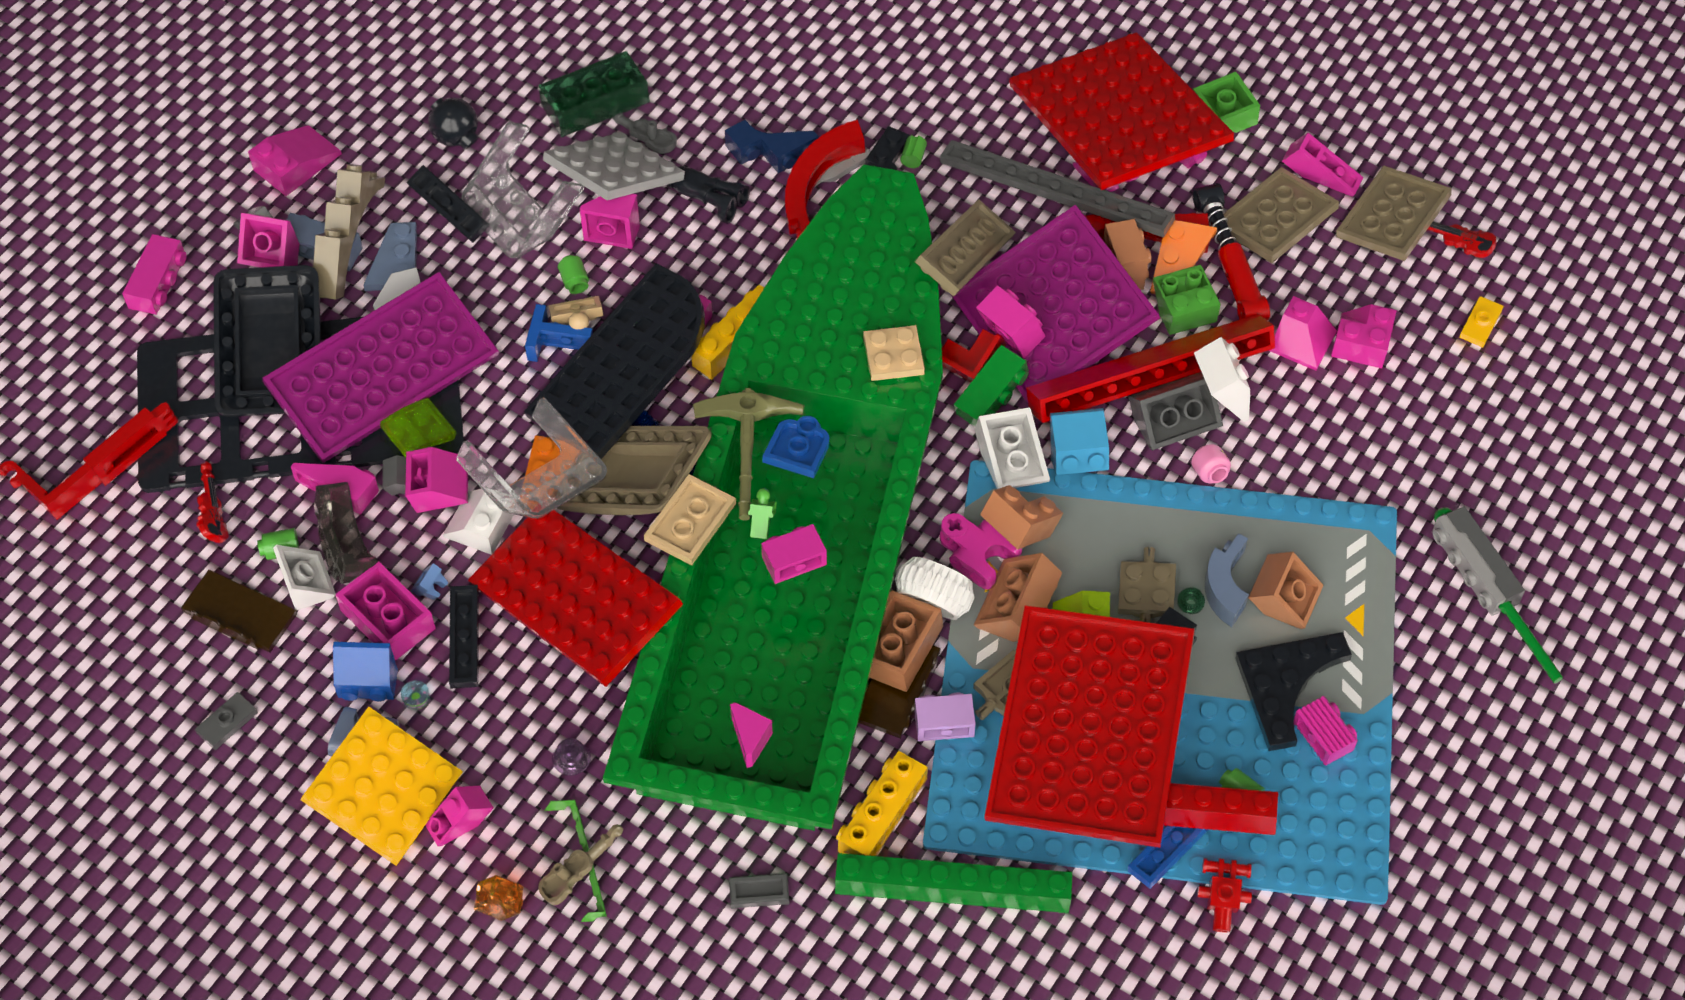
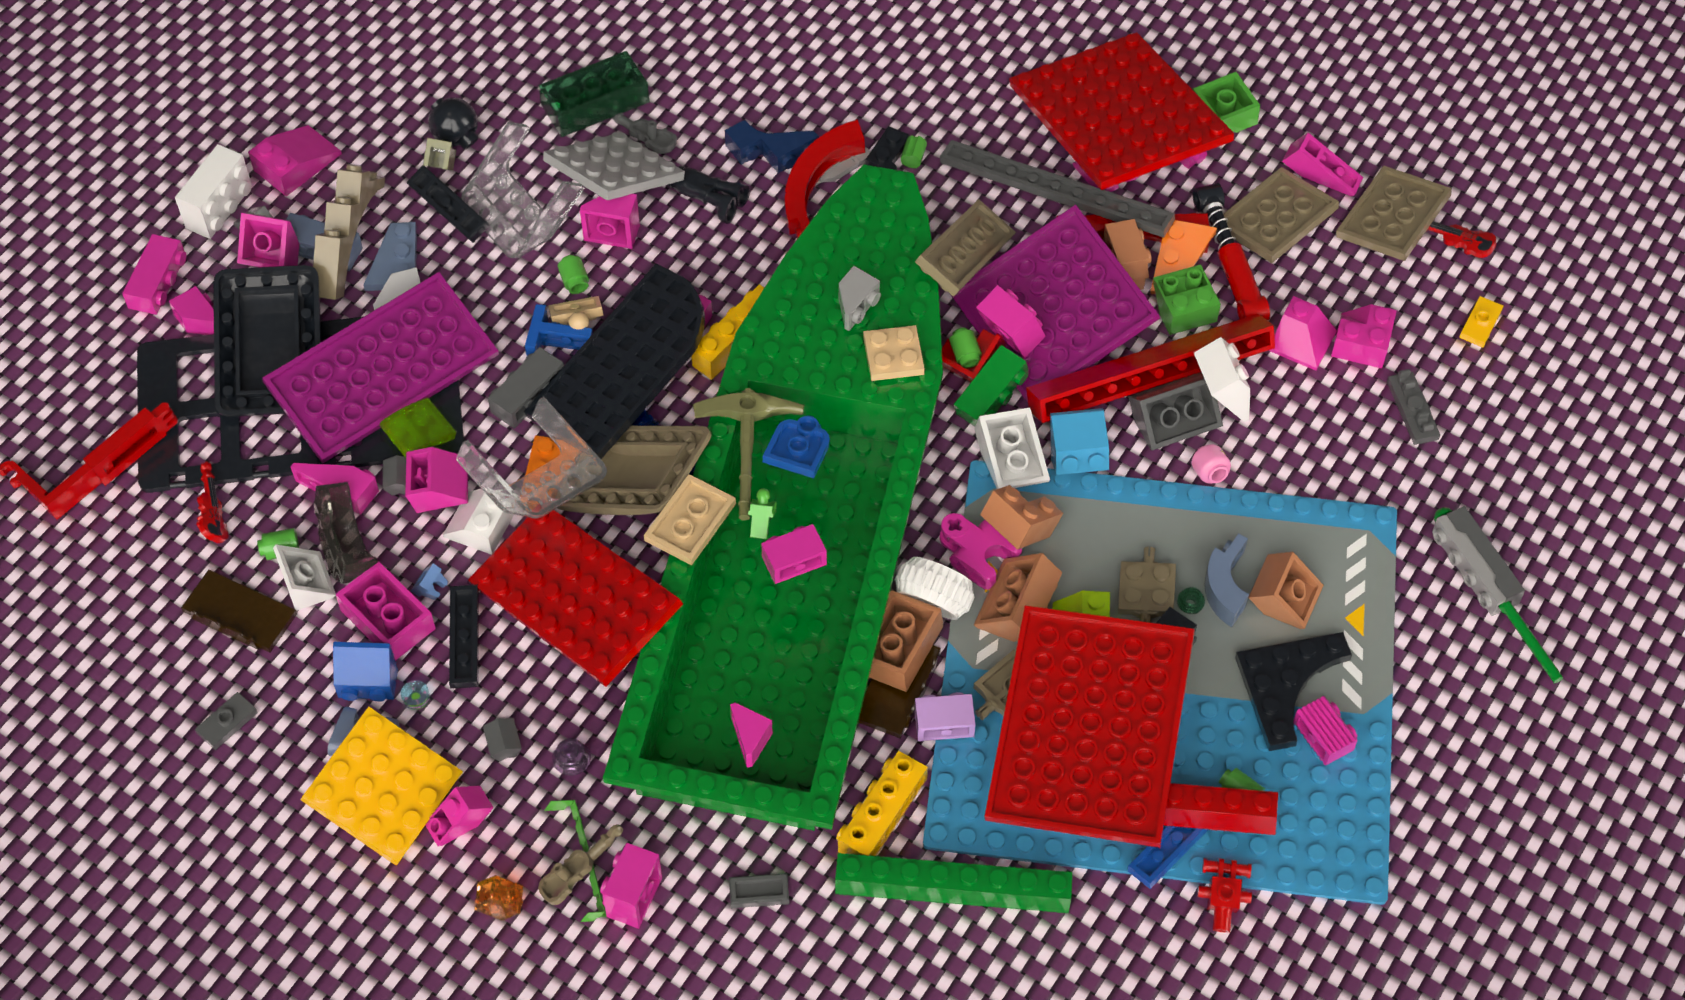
none -> dark pink slope [169,286,214,335]
none -> white brick [175,144,252,239]
none -> olive window [423,138,456,170]
none -> dark grey piece [483,718,522,761]
none -> dark grey brick [488,347,564,429]
none -> dark pink brick [600,843,662,929]
none -> light grey slope [839,266,881,331]
none -> bright green brick [949,328,982,368]
none -> dark grey plate [1387,369,1440,445]

